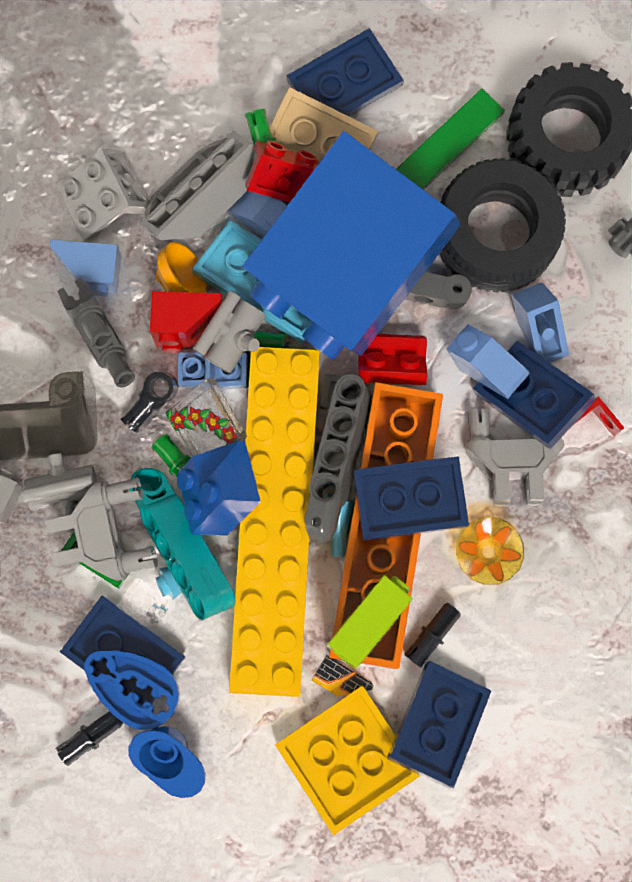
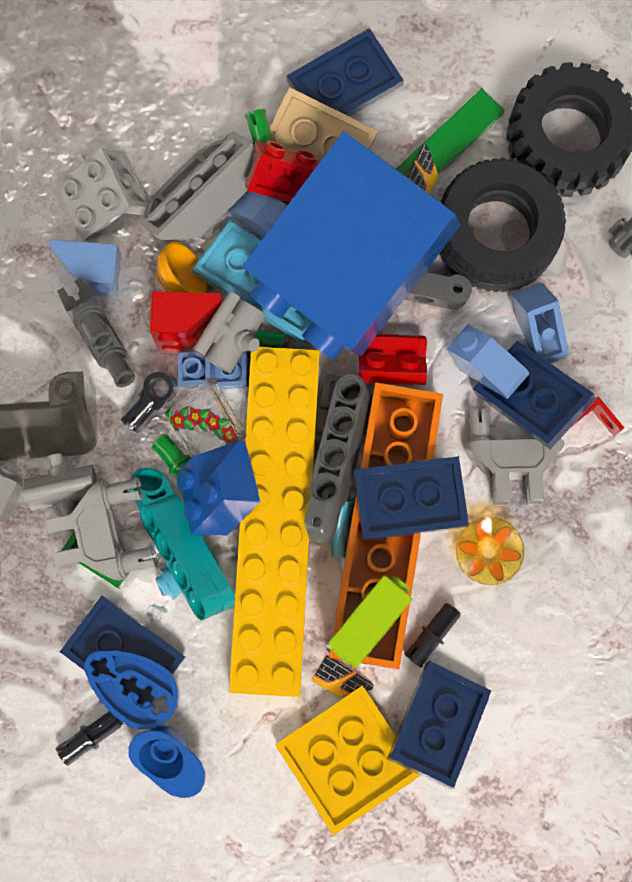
none -> sticker [407,145,438,194]

